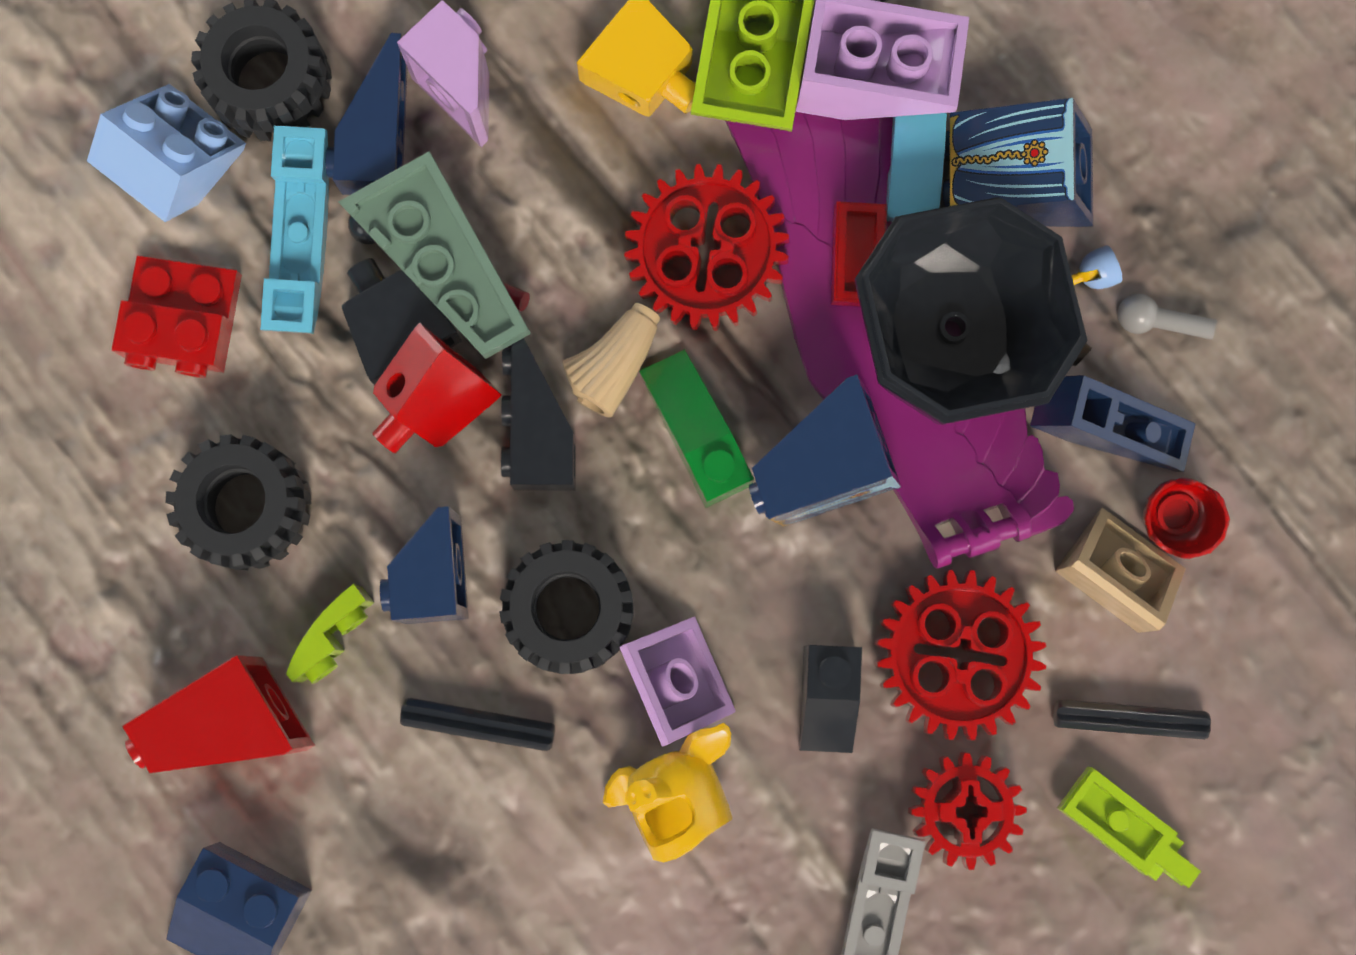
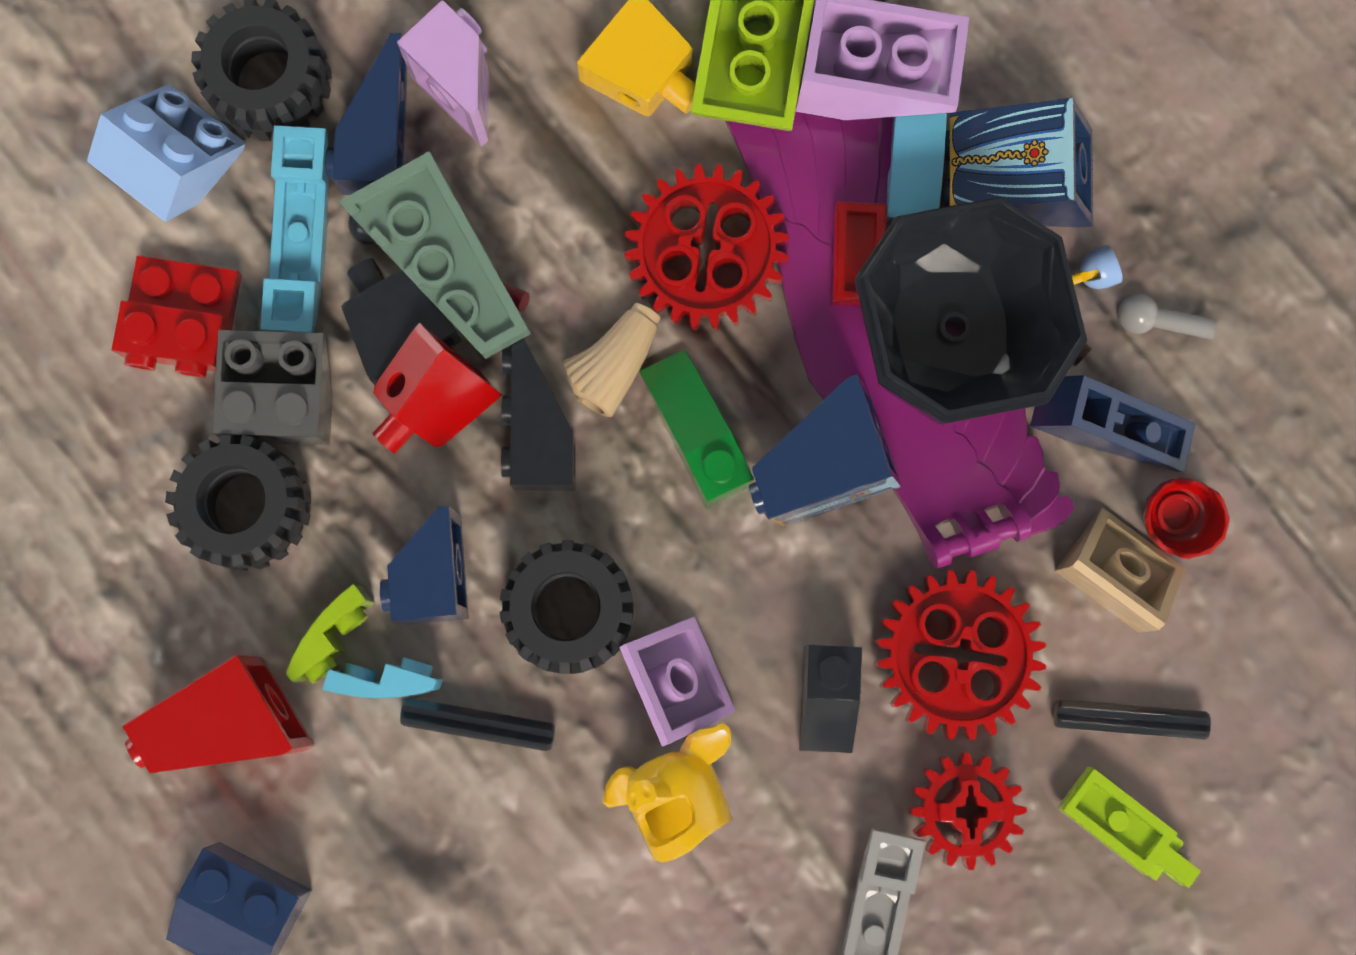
none -> dark grey slope [212,330,333,446]
none -> medium azure slope [322,657,443,698]

